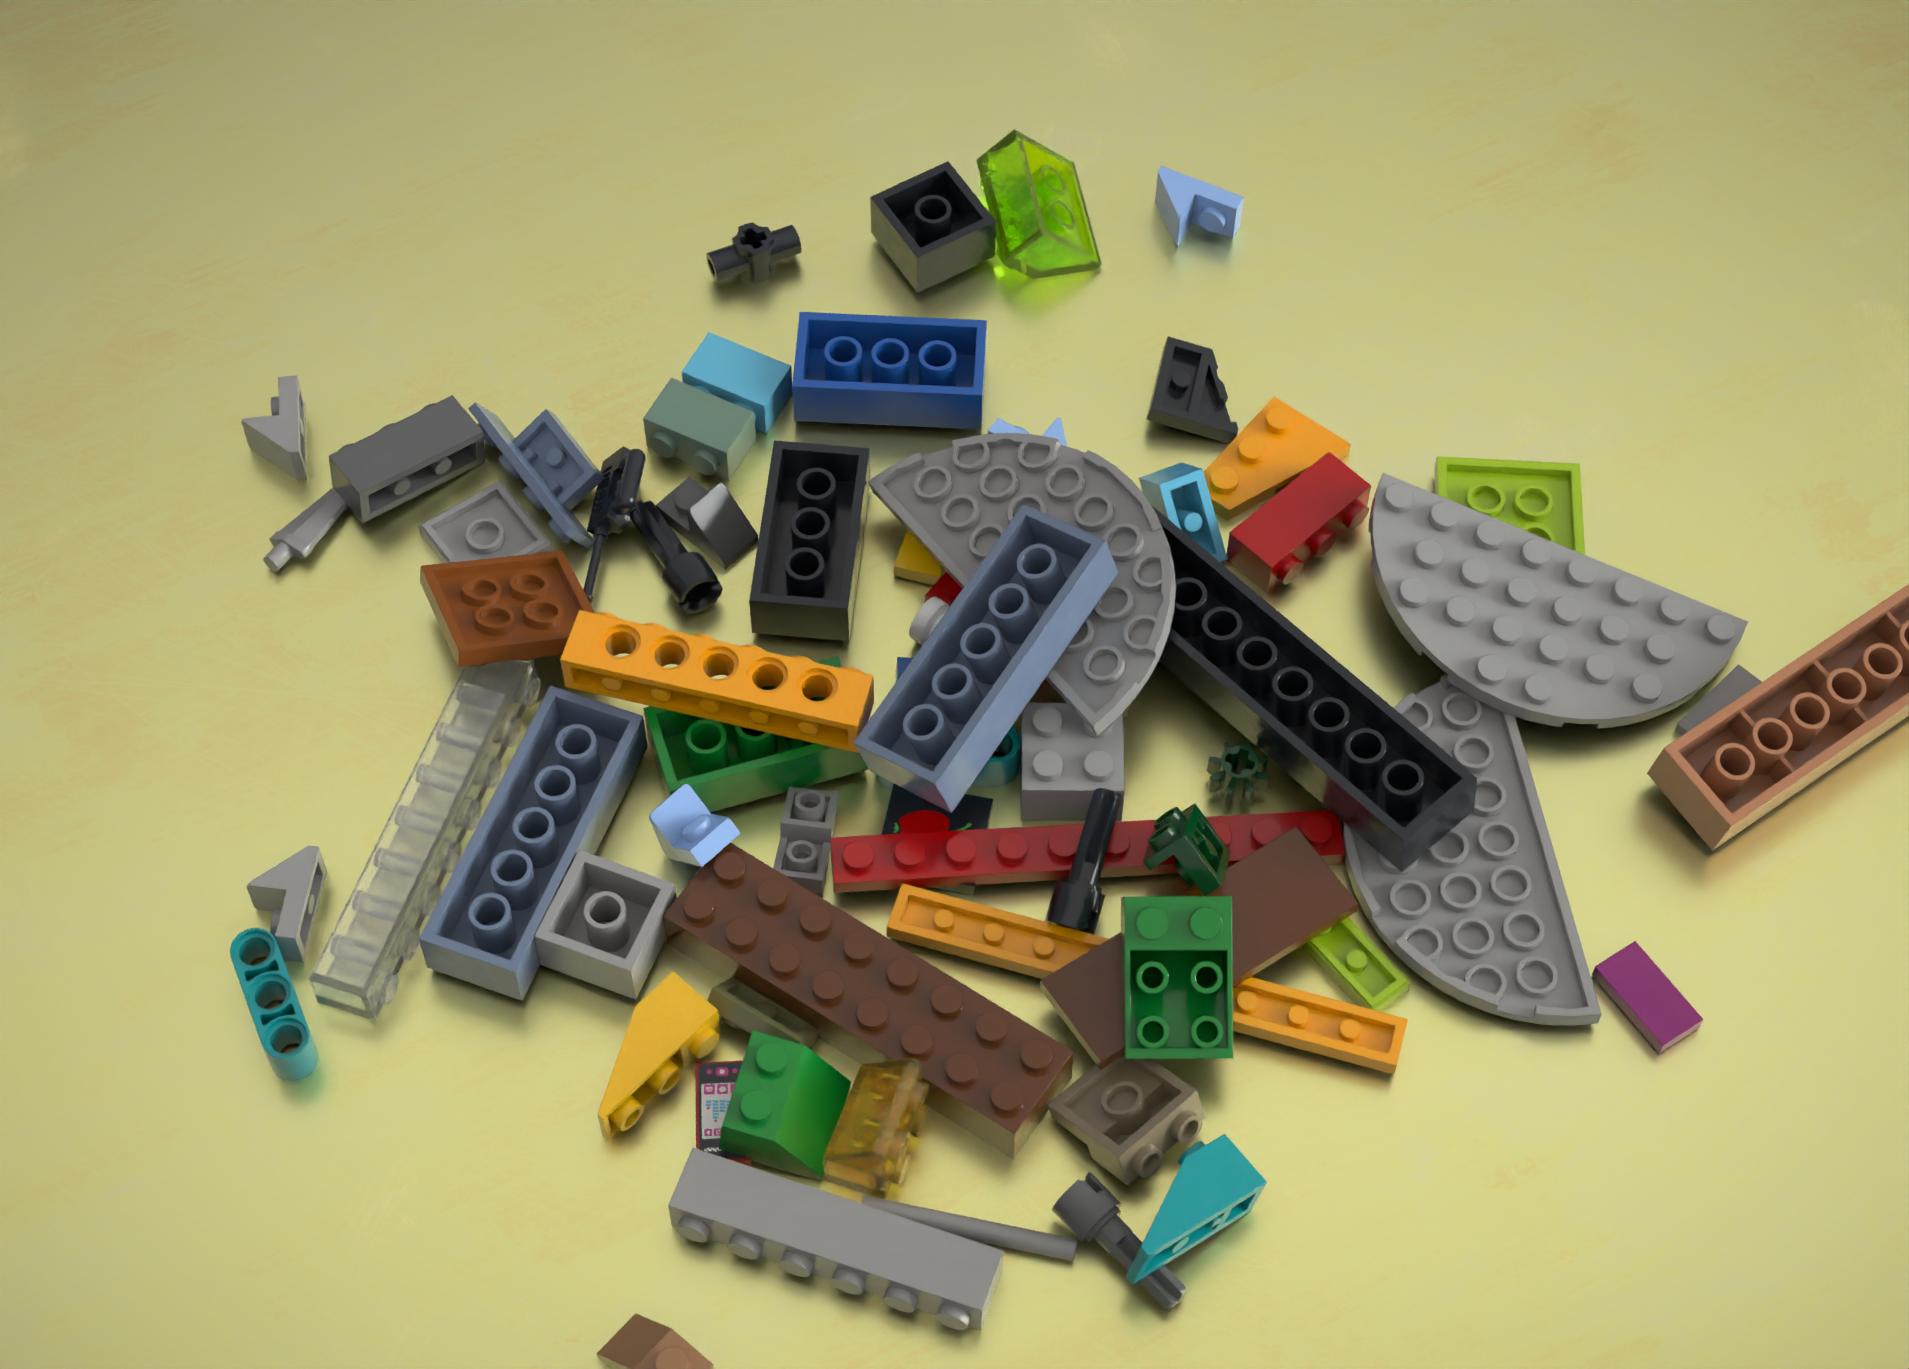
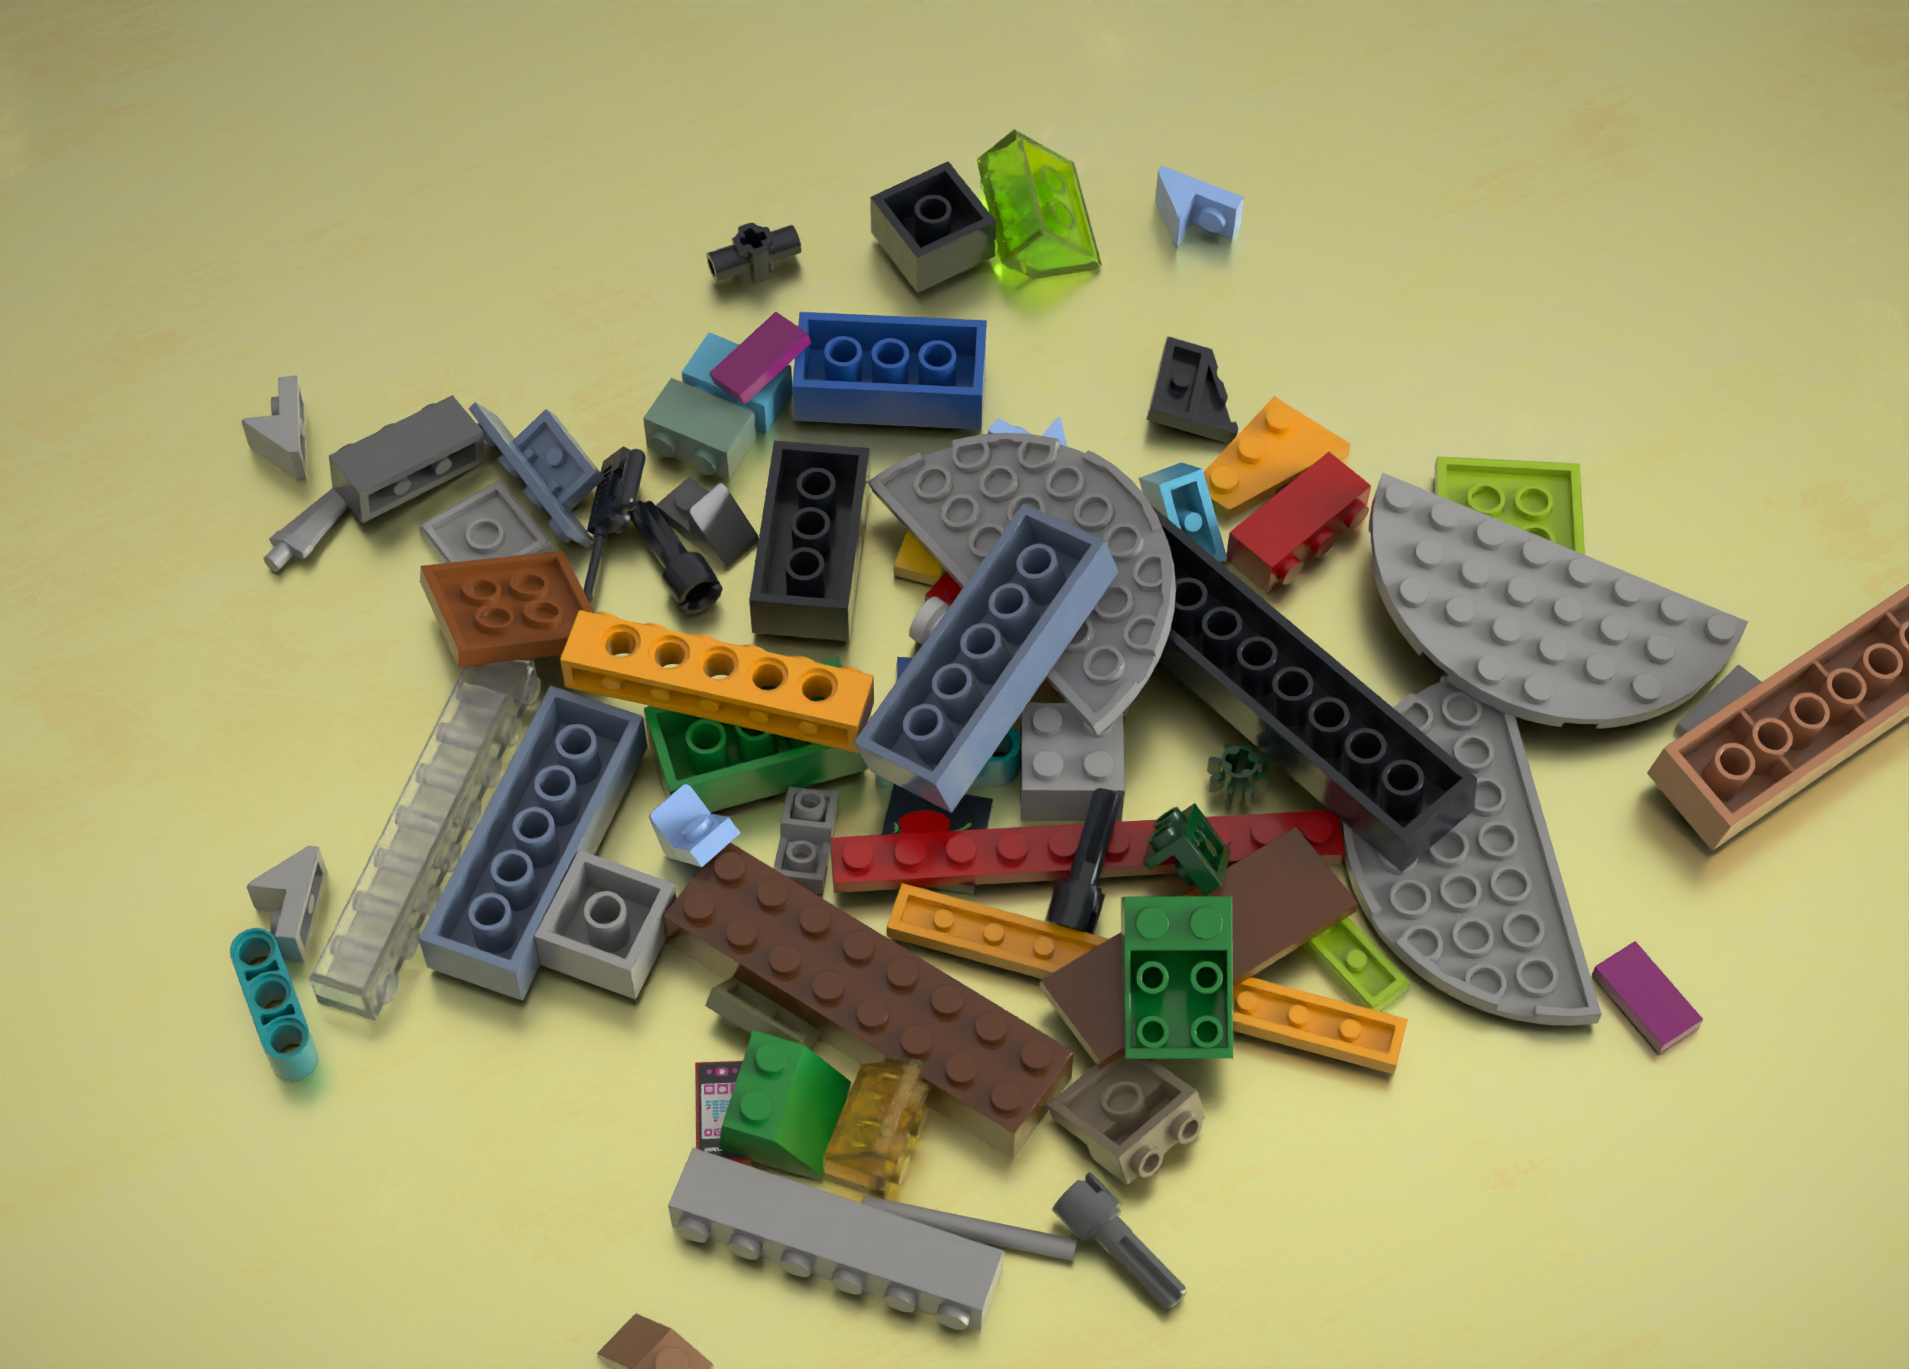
yellow slope [597,972,721,1141] -> none
teal slope [1126,1134,1267,1285] -> none
none -> magenta tile [709,312,811,405]

